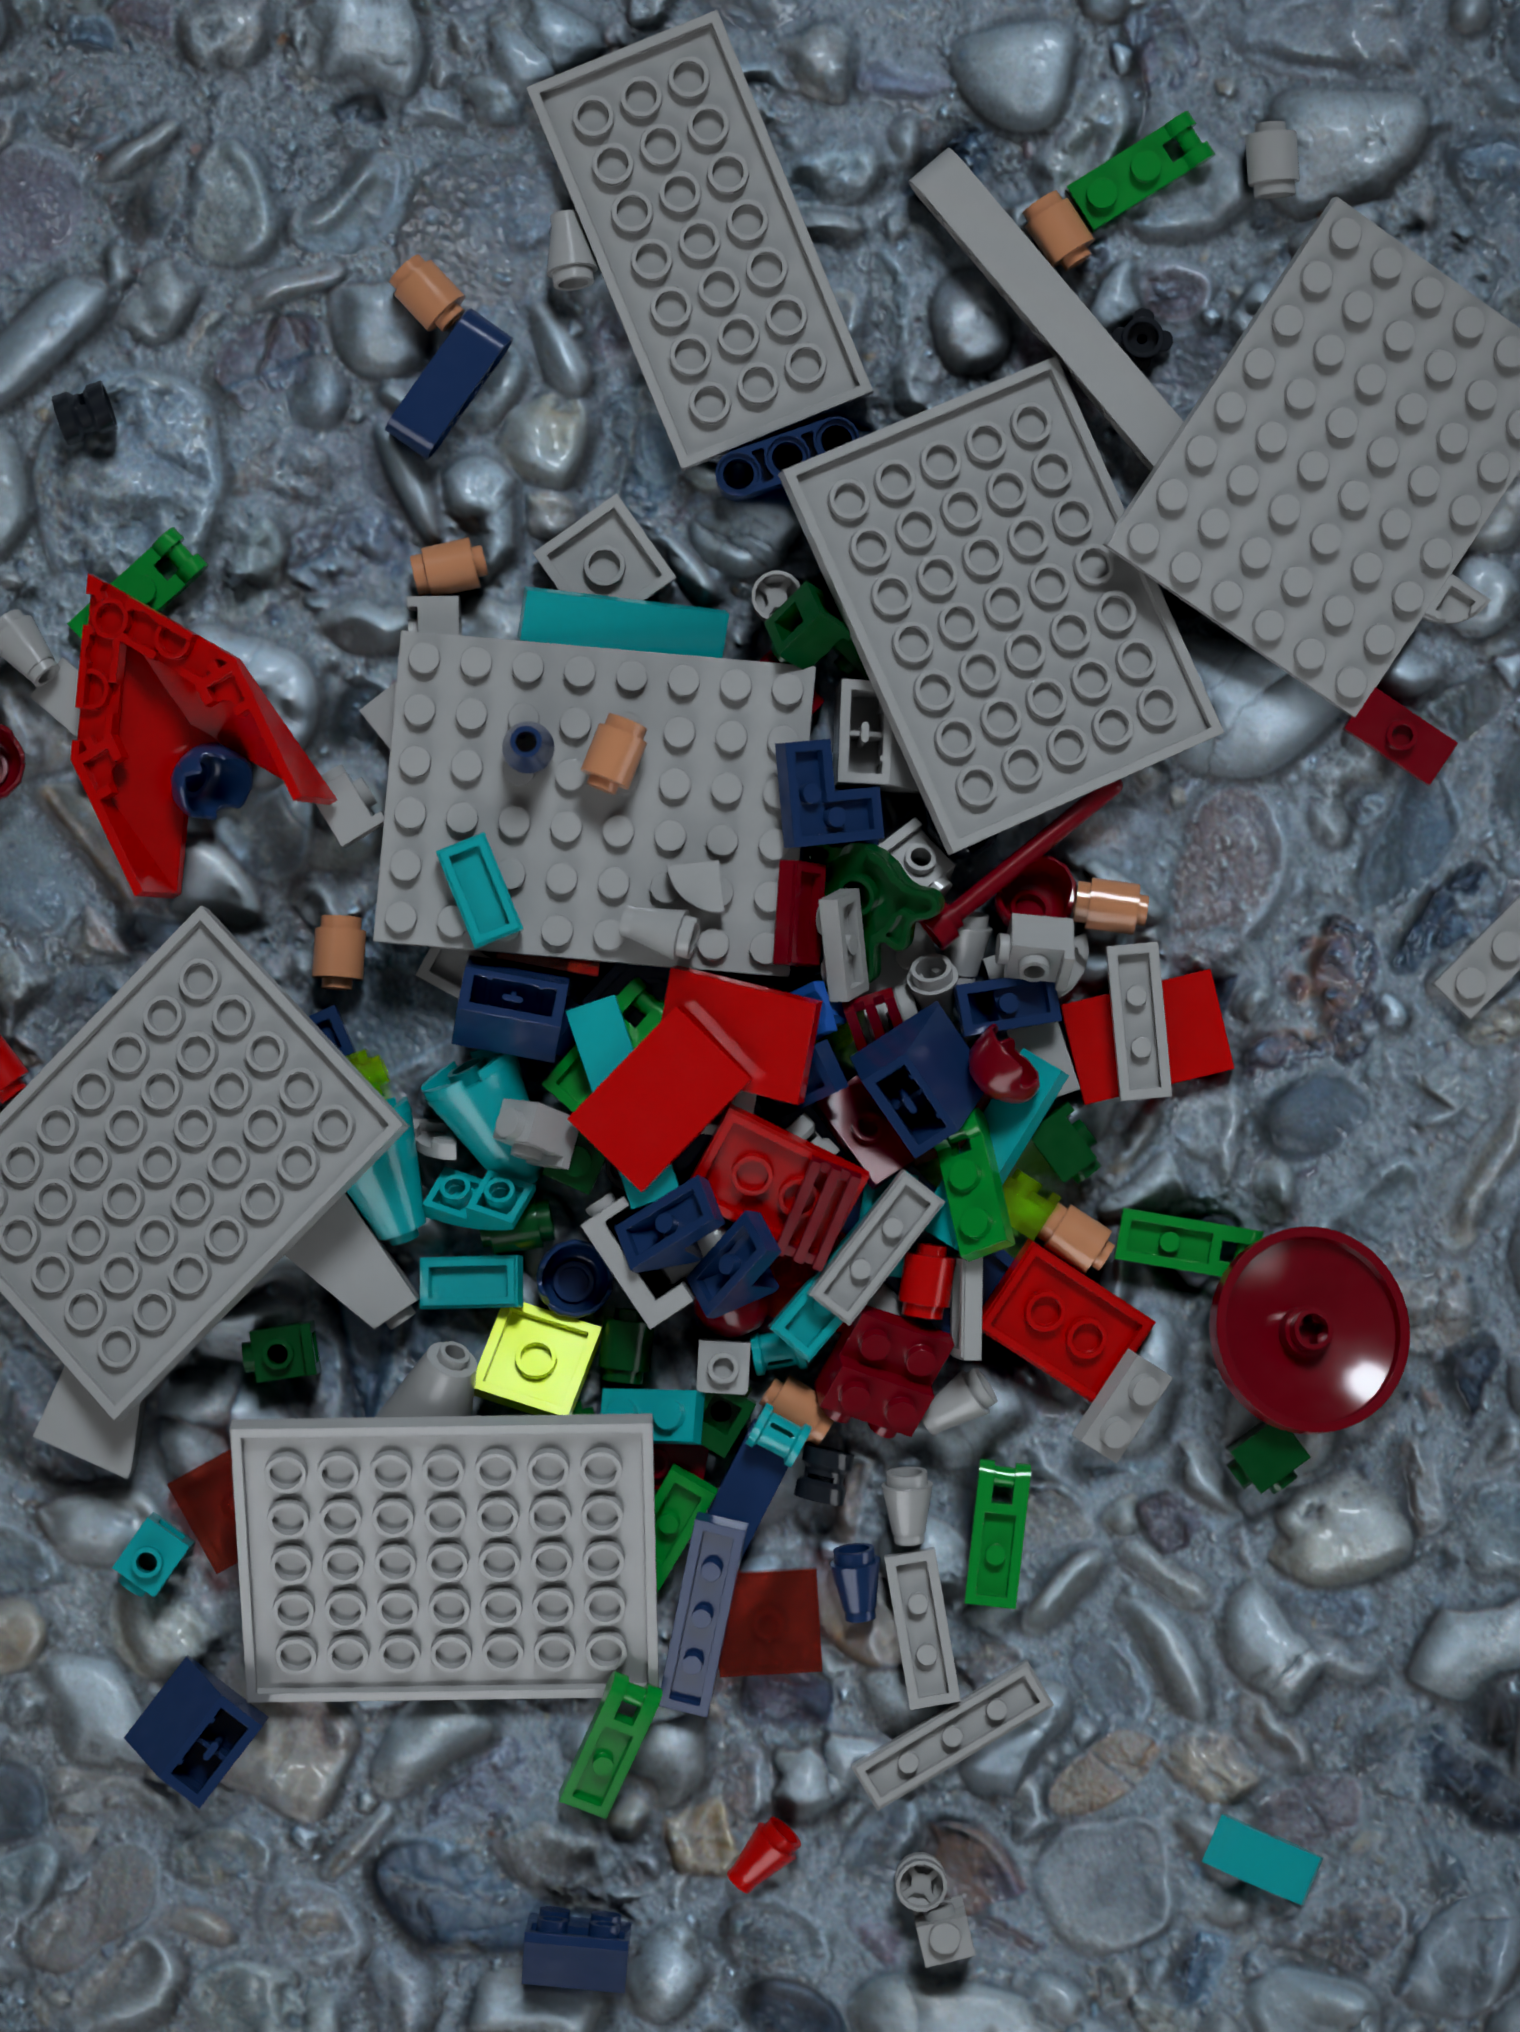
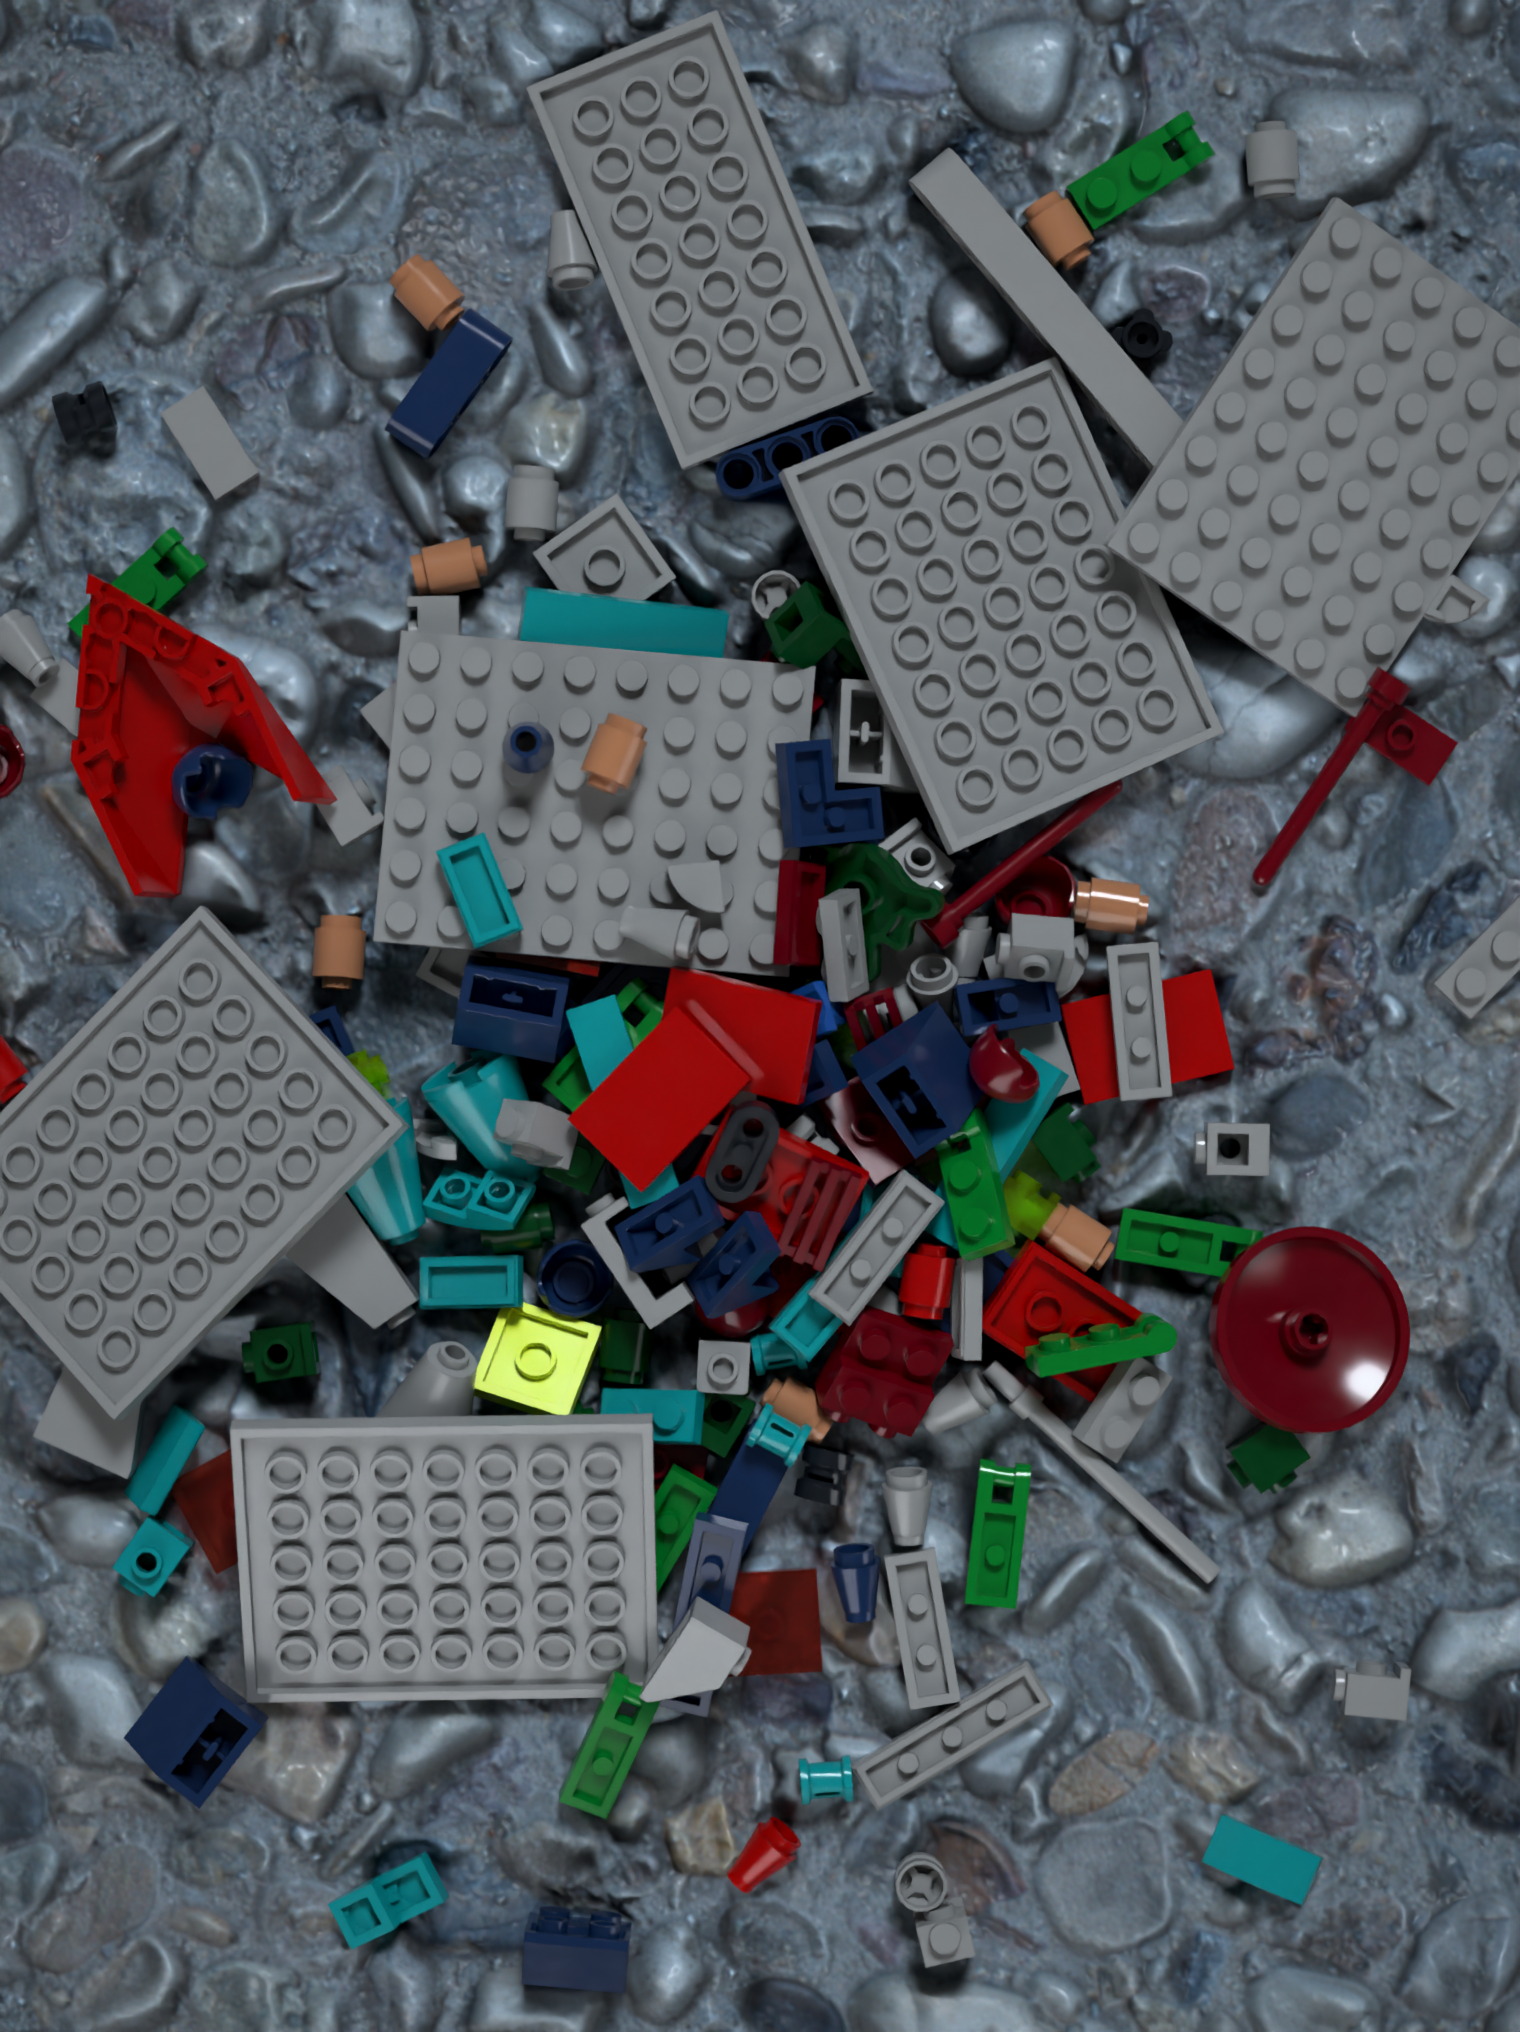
none -> teal tile [124,1404,205,1516]
none -> light grey tile [160,386,260,502]
none -> teal slope [328,1851,450,1950]
none -> light grey brick [504,465,559,542]
none -> light grey slope [639,1596,752,1703]
none -> black plate [705,1100,780,1203]
none -> teal bush [798,1755,854,1805]
none -> light grey bar [982,1359,1221,1584]
none -> green plate [1024,1313,1177,1378]
none -> light grey brick [1193,1122,1270,1176]
none -> dark red piece [1252,666,1412,886]
none -> light grey brick [1331,1660,1411,1721]

